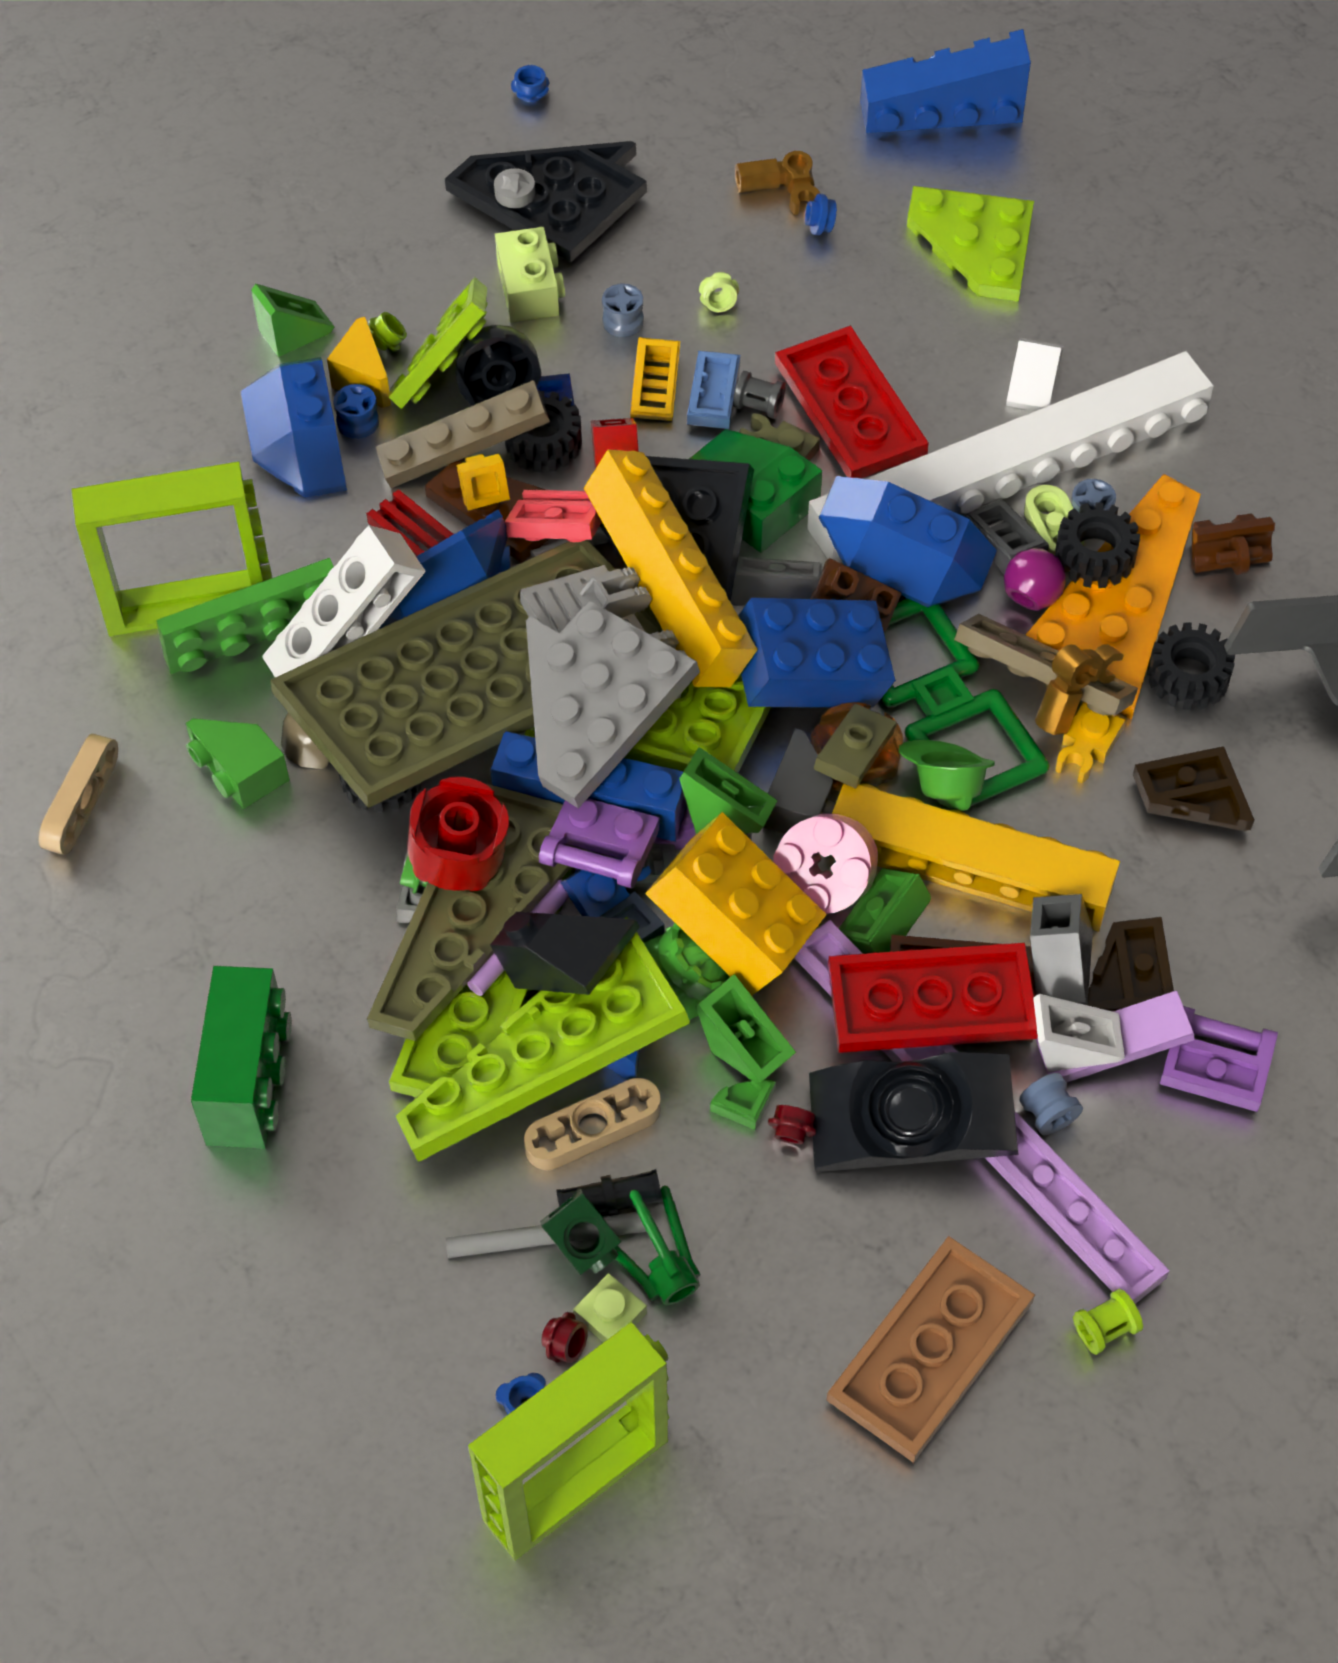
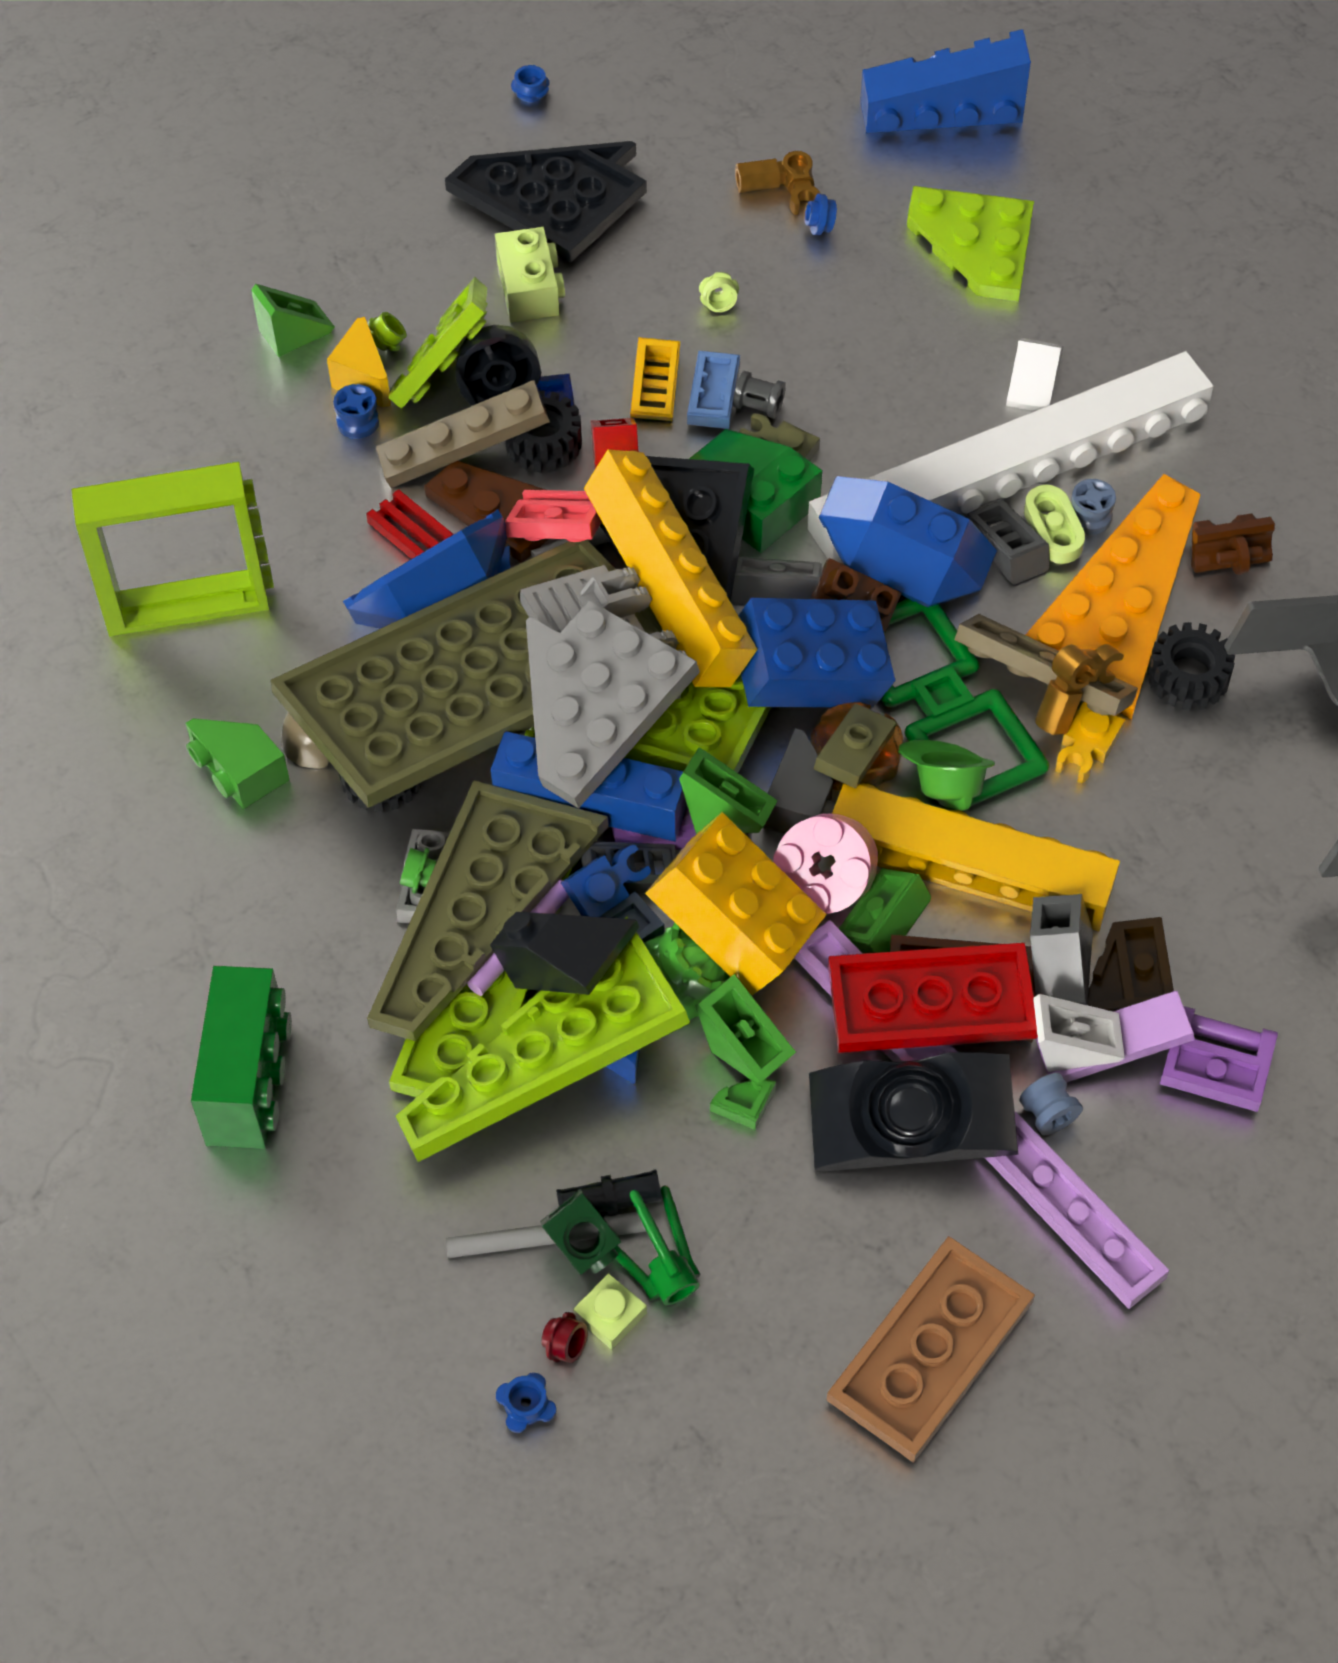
tan beam [39,733,118,855] -> none
bright green plate [156,558,334,674] -> none
blue wedge [240,357,347,498] -> none
white brick [262,525,426,677] -> none
red brick [408,777,509,891] -> none
yellow tile [457,454,510,511] -> none
lime window [468,1322,669,1561] -> none
light grey tile [494,168,535,208] -> none
tan beam [524,1078,661,1170] -> none
medium lavender plate [539,798,659,888] -> none
sand blue wheel [602,283,644,337] -> none
dark red plate [768,1105,817,1145] -> none
red plate [775,325,929,479] -> none
magenta piece [1004,548,1066,611] -> none
black tyre [1055,502,1140,588] -> none
lime bush [1073,1288,1143,1355] -> none
dark brown wing [1133,746,1255,831] -> none

